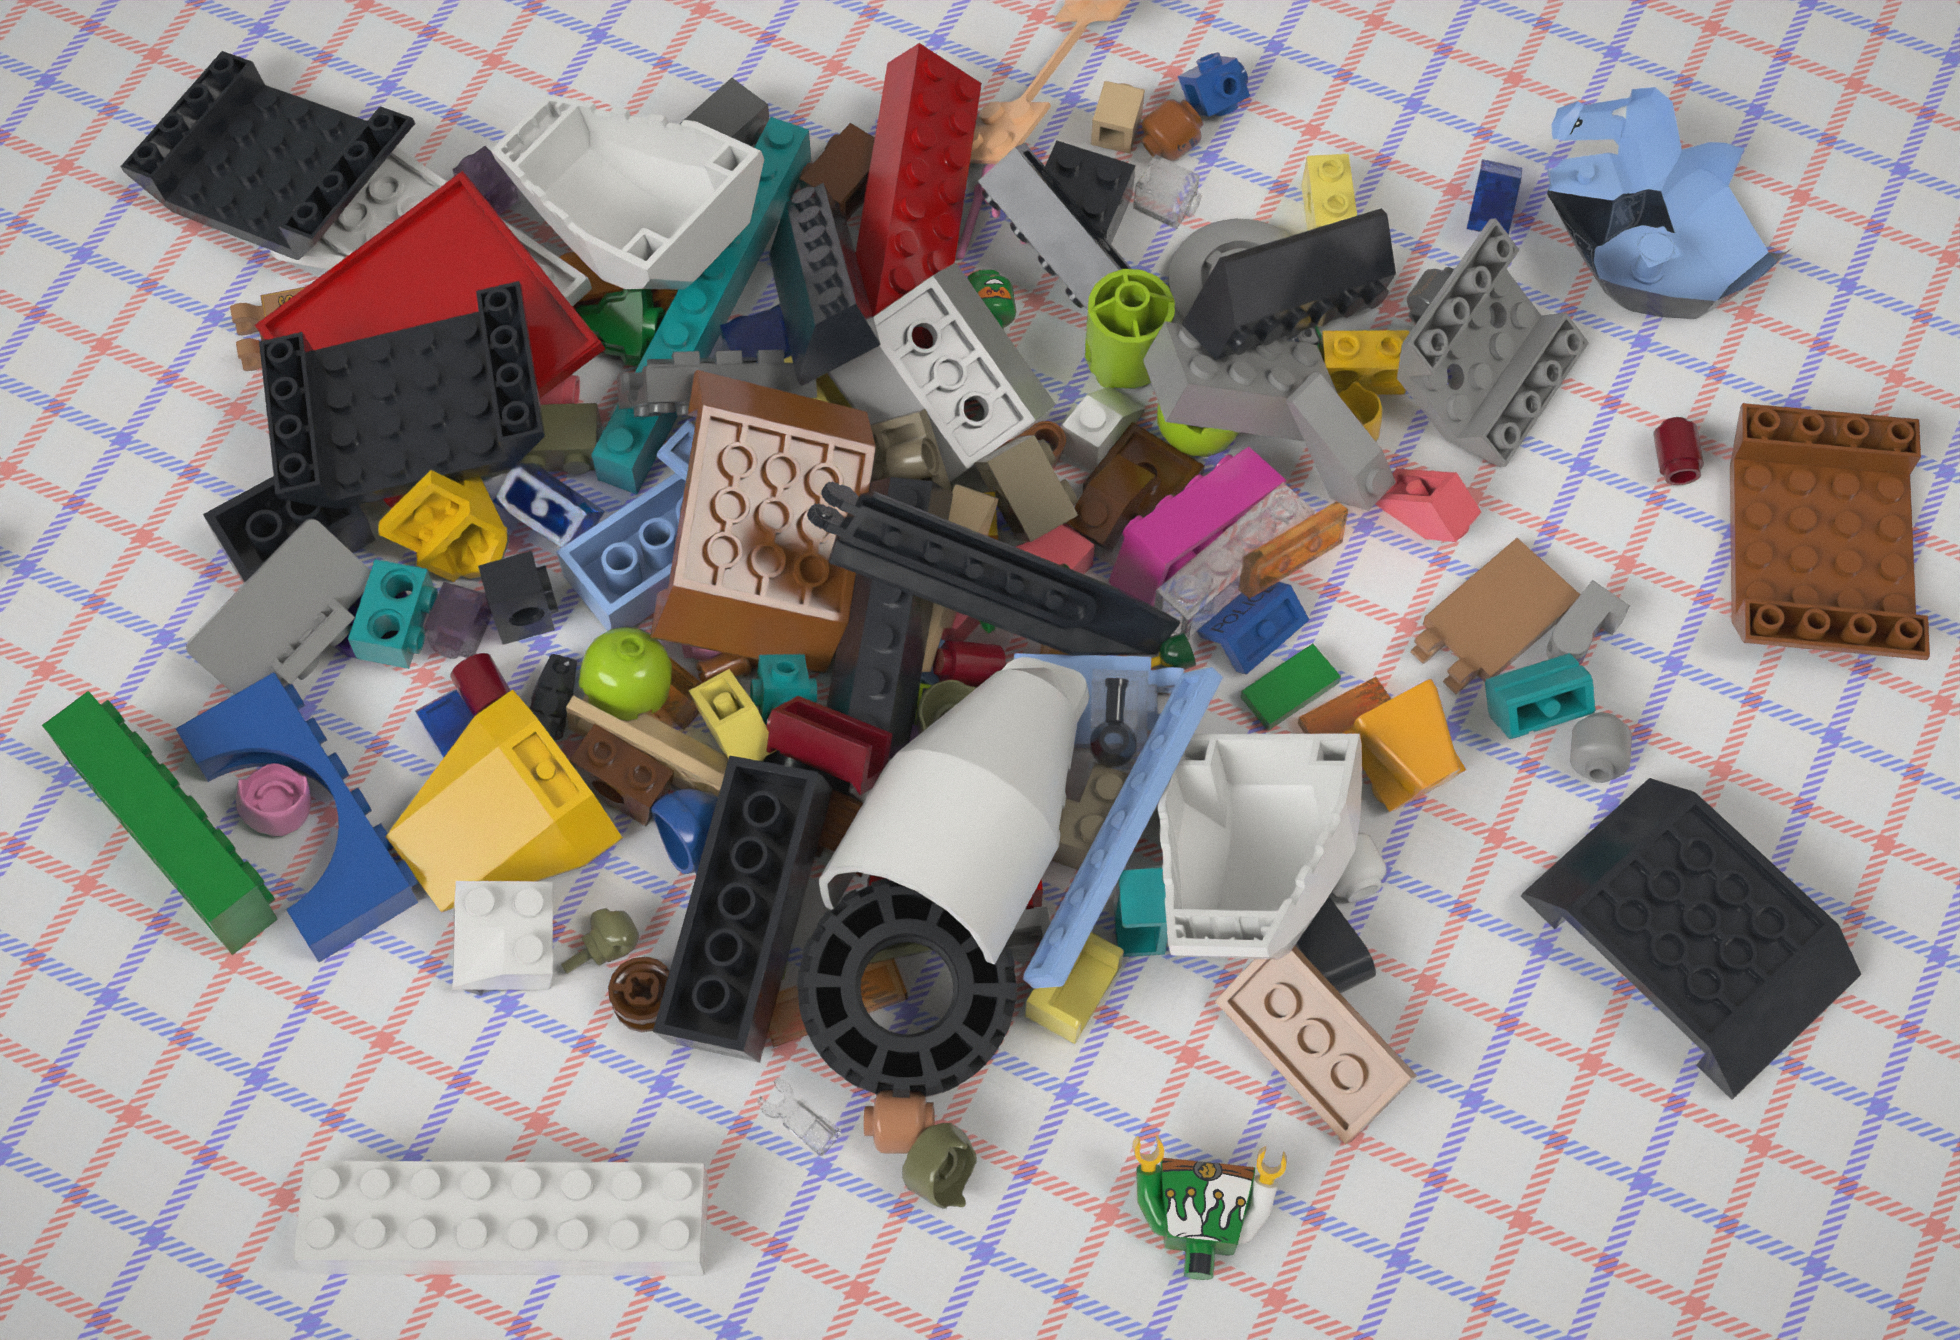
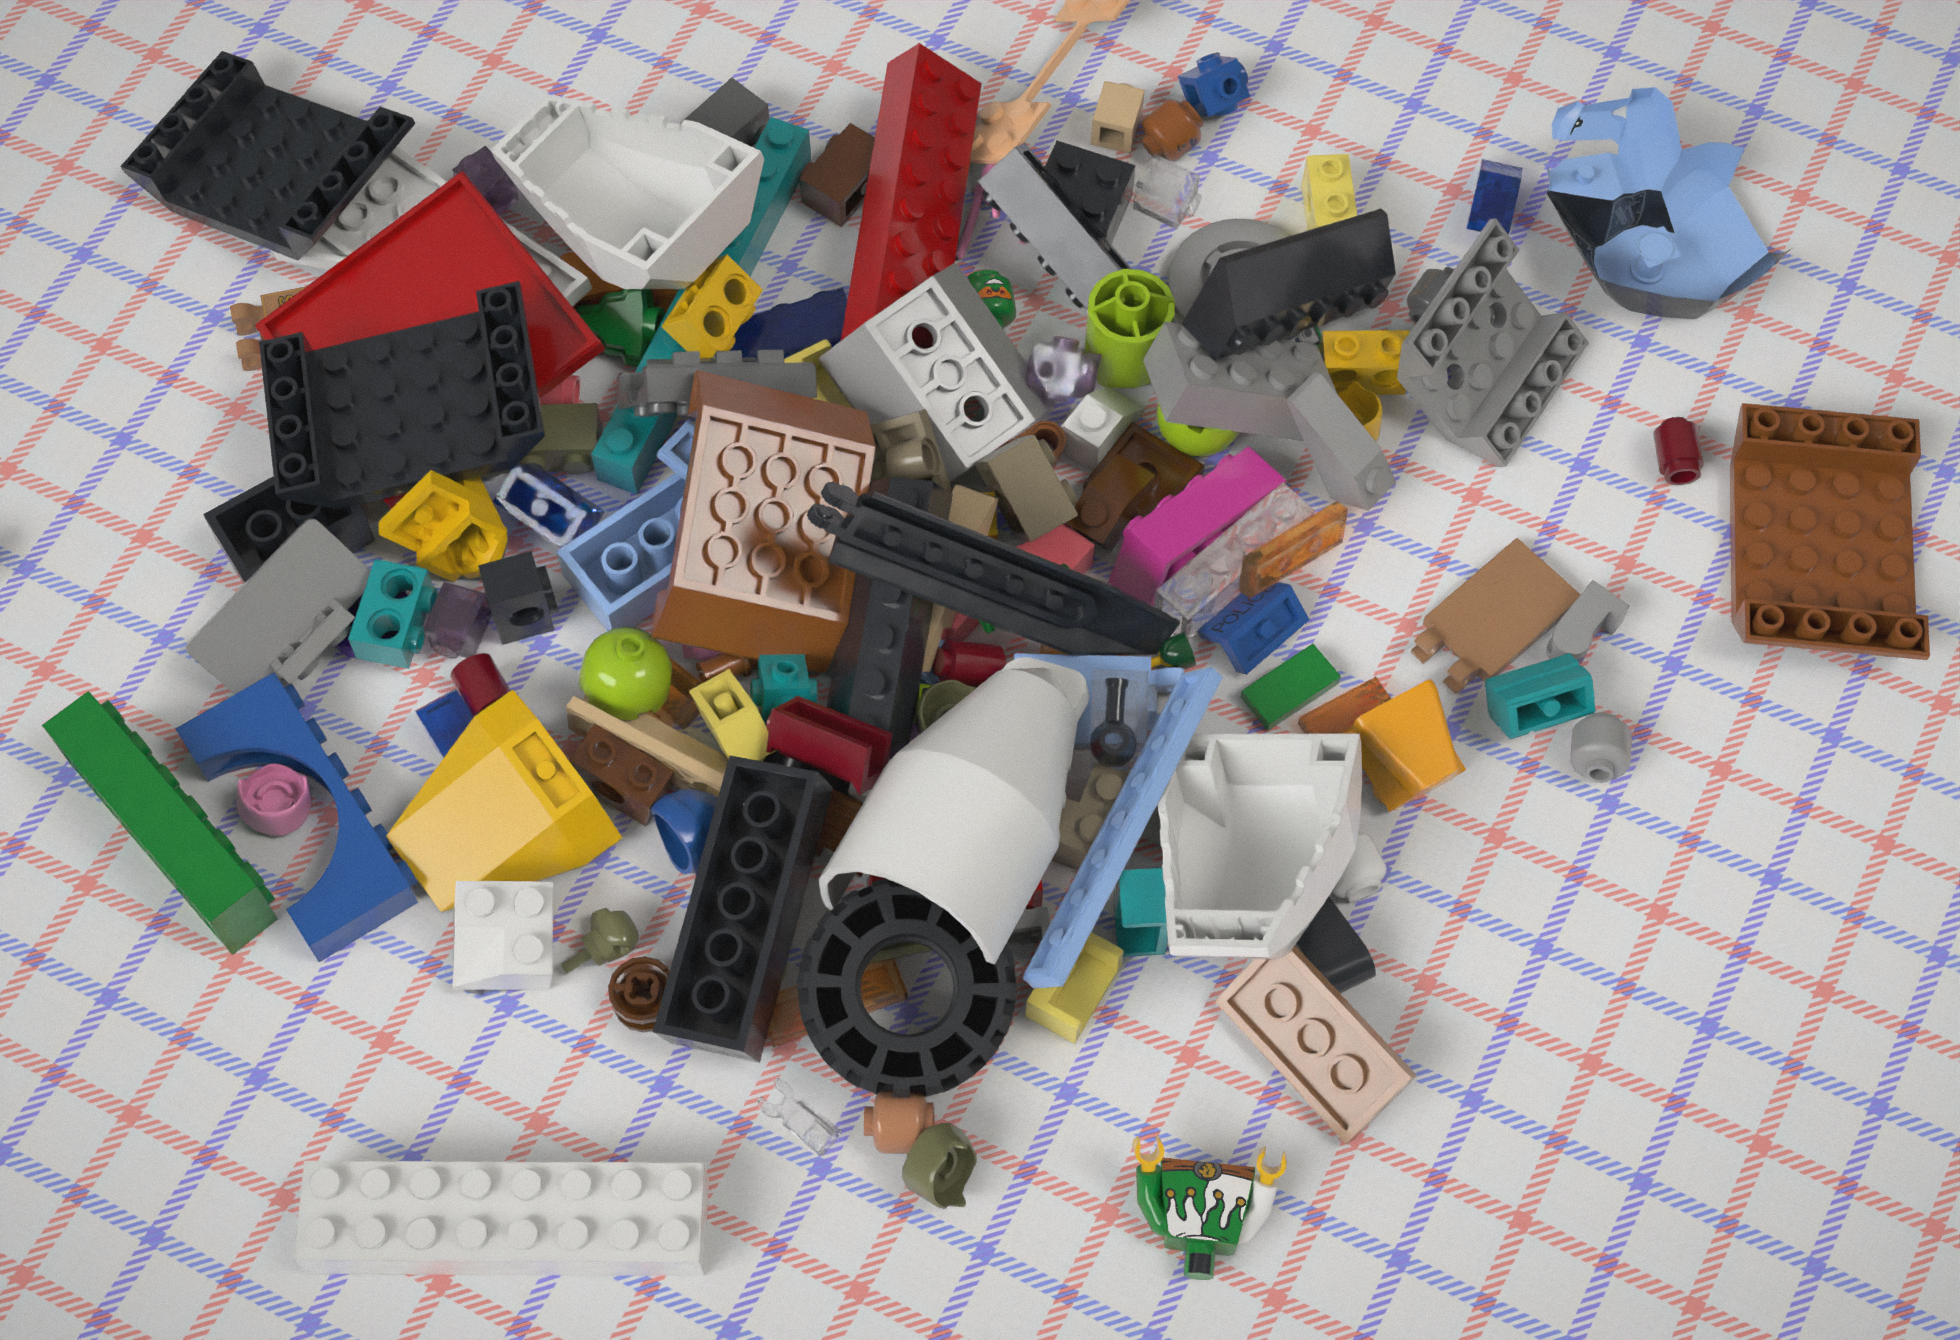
black hinge [529,654,577,741] -> none
black slope [769,183,881,386] -> none
coral slope [1375,468,1481,542] -> none
black slope [1521,778,1862,1100] -> none
none -> yellow brick [661,255,763,358]
none -> clear purple brick [1027,336,1101,402]

